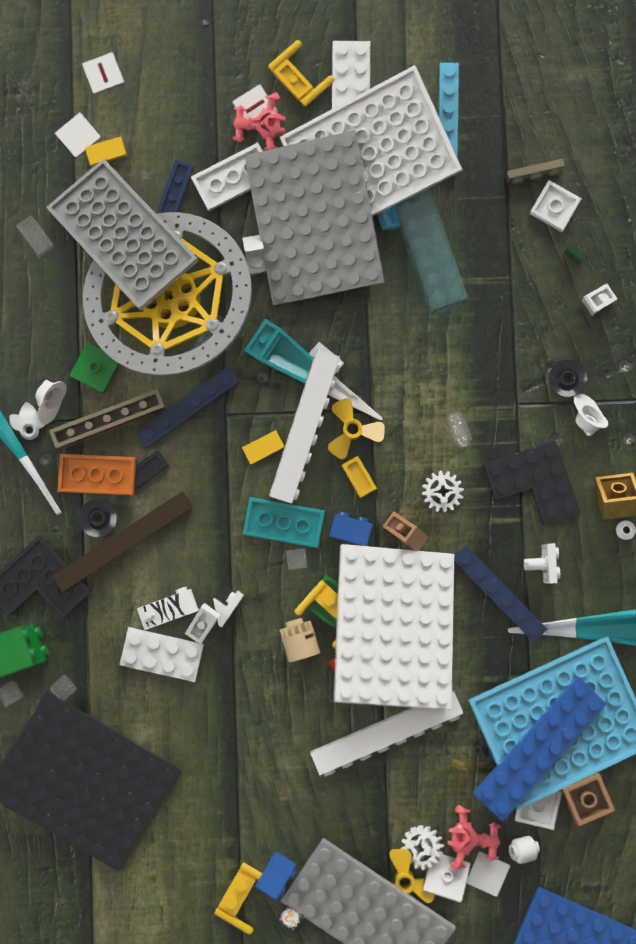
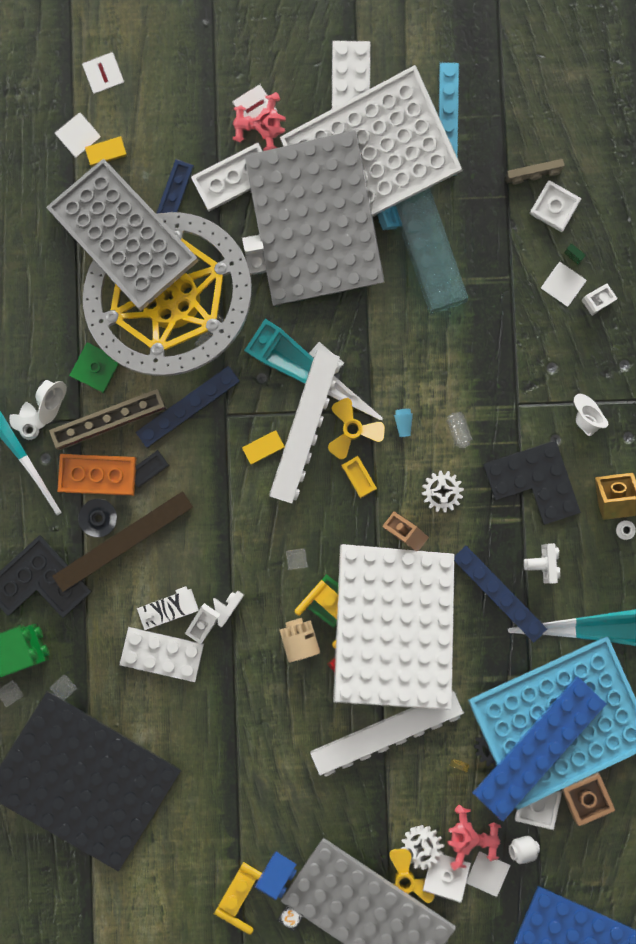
clear tile [16,215,54,257] -> none
teal tile [243,497,325,548] -> none
yellow plate [268,40,335,107] -> none
blue brick [329,511,372,546] -> none
black dish [549,359,587,397] -> none
none -> medium azure cone [394,409,413,437]
none -> white sticker [541,262,587,307]

